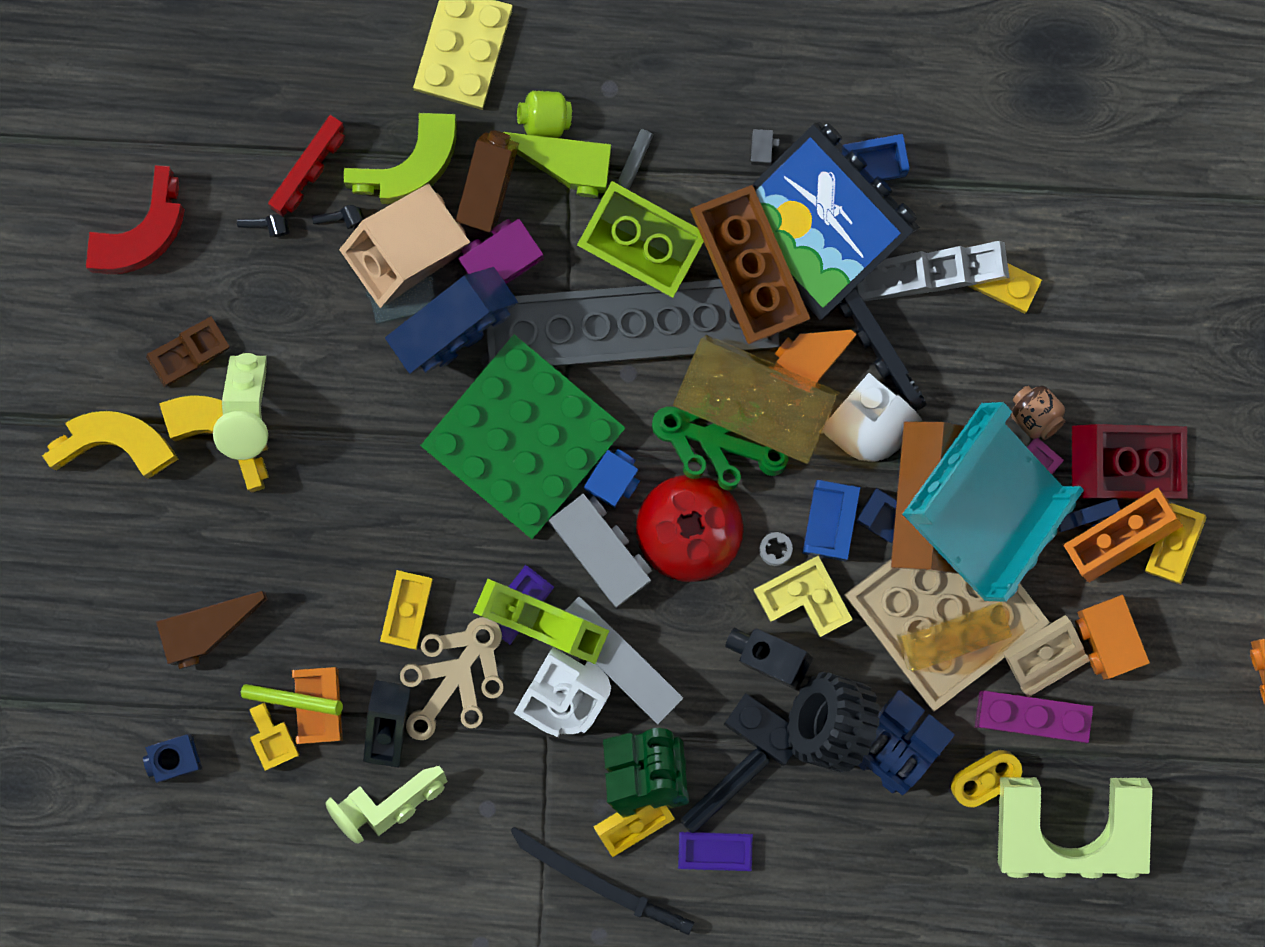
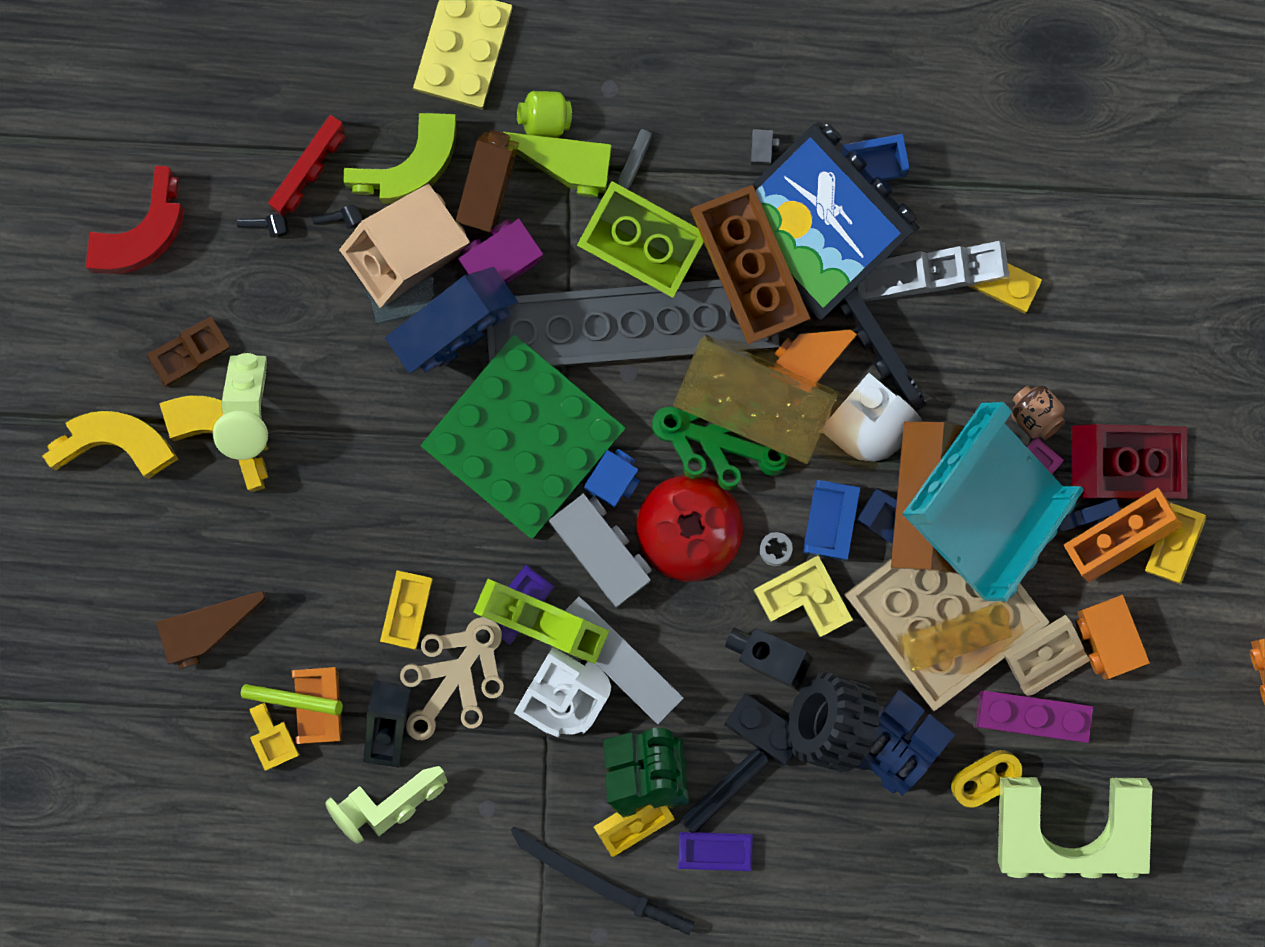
dark blue brick [143,734,203,783] -> none

